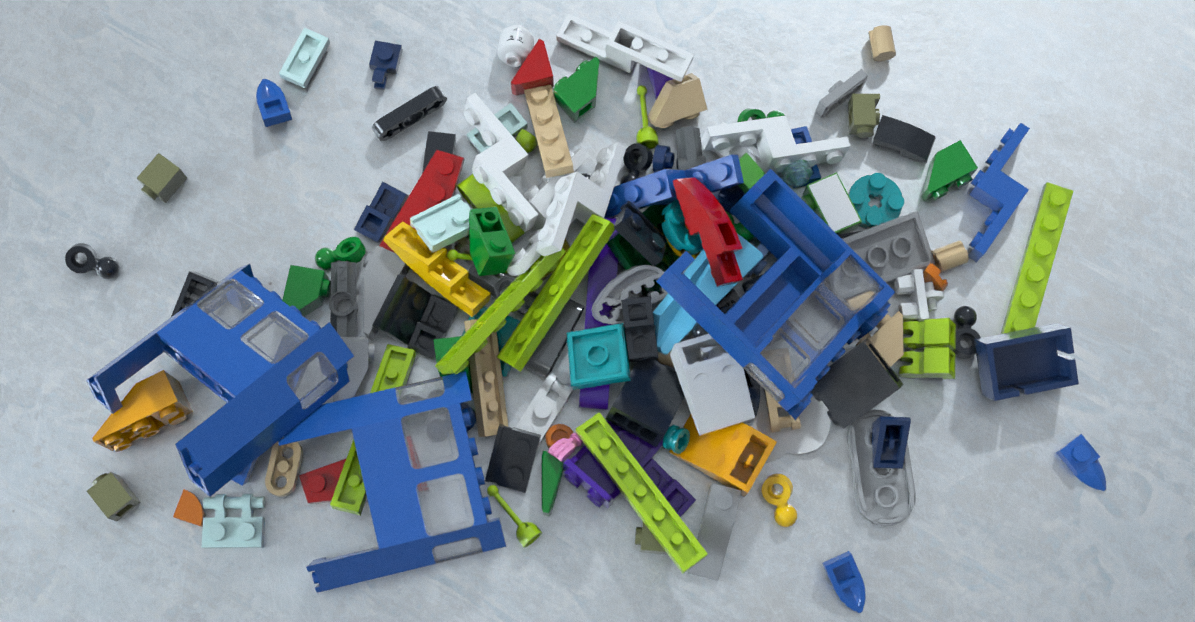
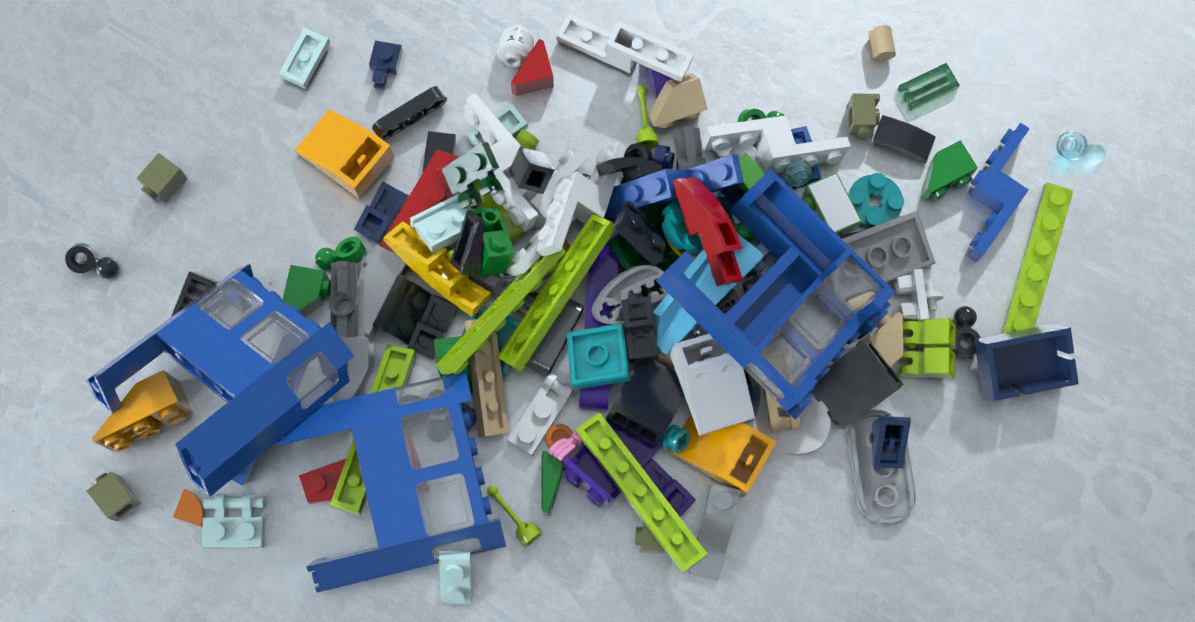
blue plate [256,79,292,127] -> none
tan plate [265,438,303,497] -> none
black plate [485,424,541,493] -> none
tan plate [524,85,574,178] -> none
green slope [553,57,599,123] -> none
yellow plate [762,474,797,527] -> none
light grey plate [815,69,868,118] -> none
blue plate [822,551,866,613] -> none
orange tile [923,263,948,292] -> none
tan piece [932,240,969,272] -> none
blue plate [1056,434,1106,491] -> none
none -> light orange slope [294,109,394,199]
none -> light aqua plate [439,551,472,604]
none -> plate [441,142,503,209]
none -> black slope [450,210,484,277]
none -> black brick [509,147,555,194]
none -> black slope [596,157,663,182]
none -> clear green tile [897,63,960,111]
none -> clear light blue plate [1056,131,1106,165]

